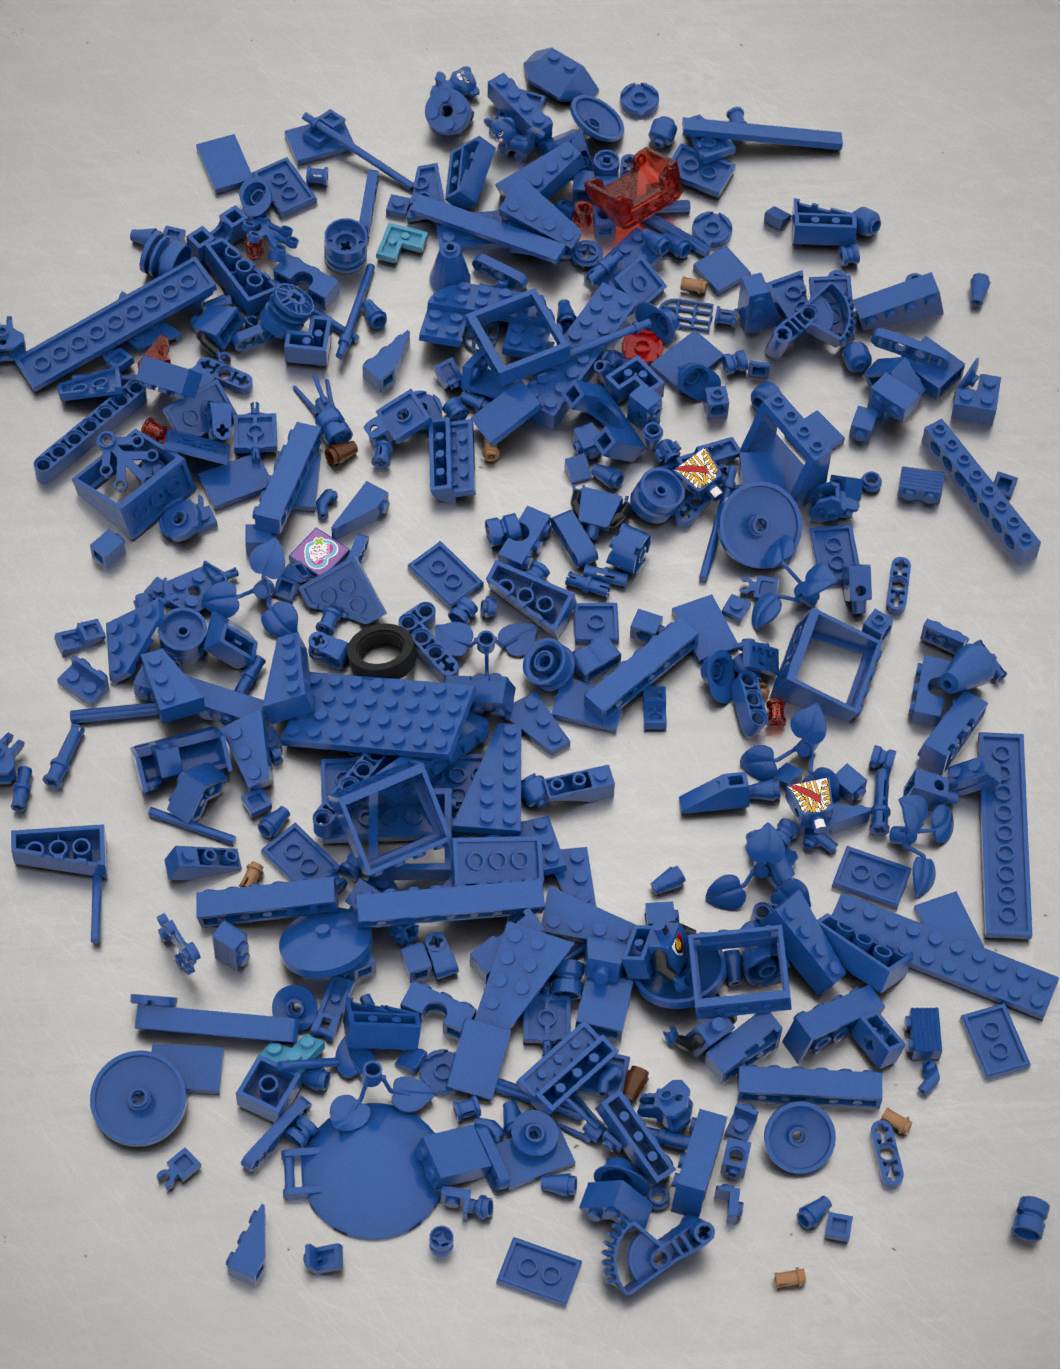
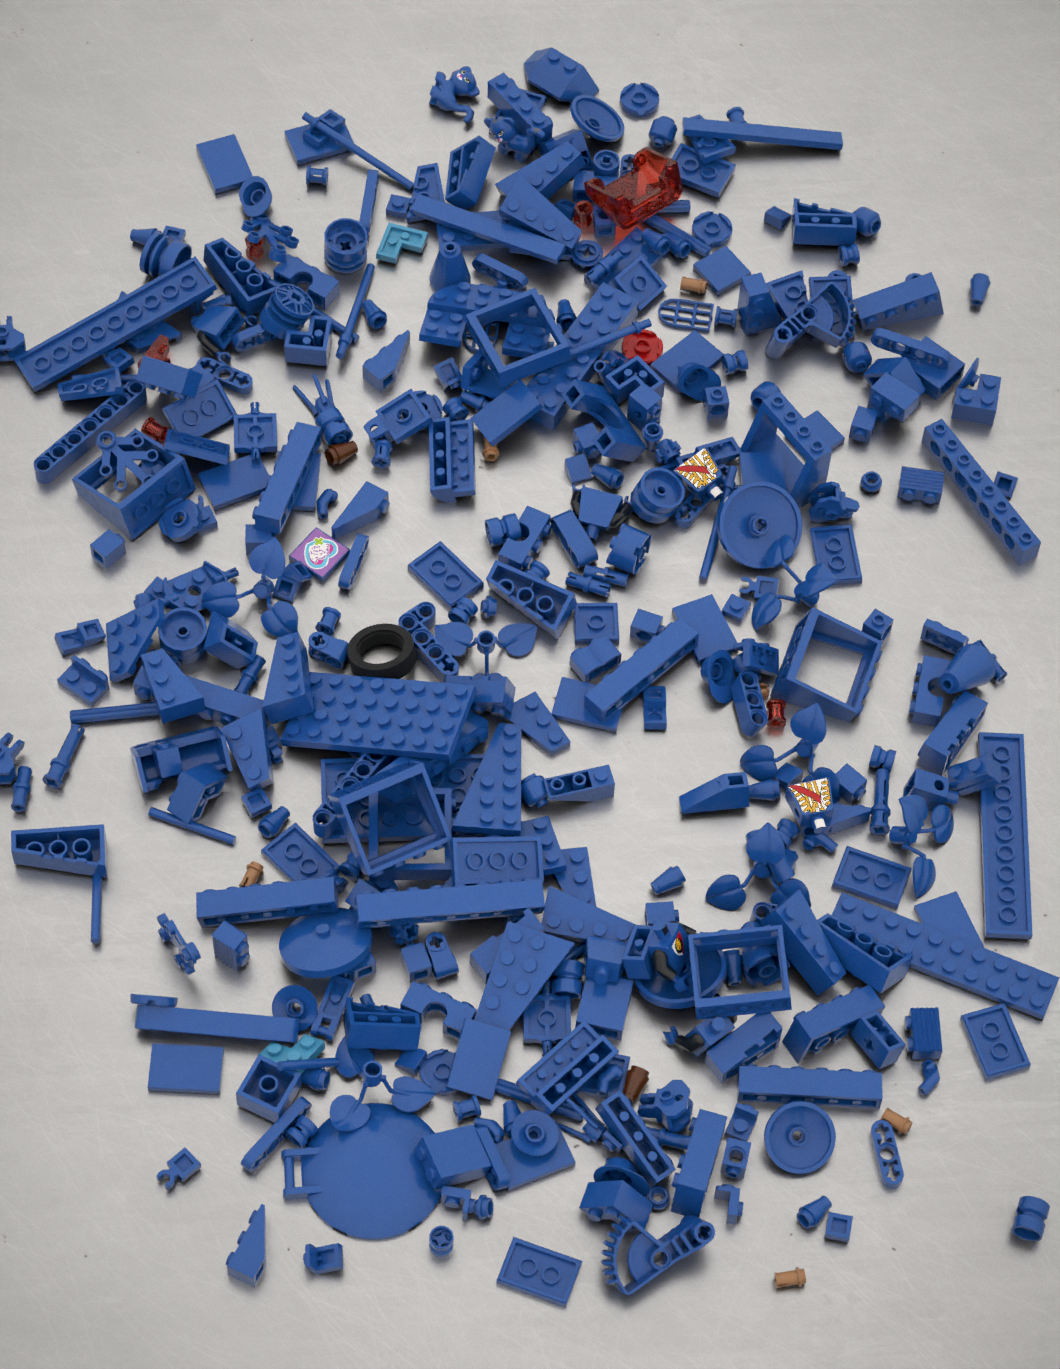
blue dish [90,1050,187,1147] -> none
blue slope [164,846,242,880] -> none
blue arch [186,205,249,263] -> none
blue piece [207,402,232,443] -> none
blue tile [252,157,317,219] -> none
blue plate [298,556,387,624] -> none
blue wheel [425,88,472,136] -> none
blue wheel [523,638,575,691] -> none
blue cone [541,1173,577,1197] -> none
blue piece [635,302,681,344] -> none
blue slope [748,360,770,378] -> none
blue panel [830,475,864,500] -> none
blue torso [842,564,872,614] -> none
blue beam [886,557,911,615] -> none

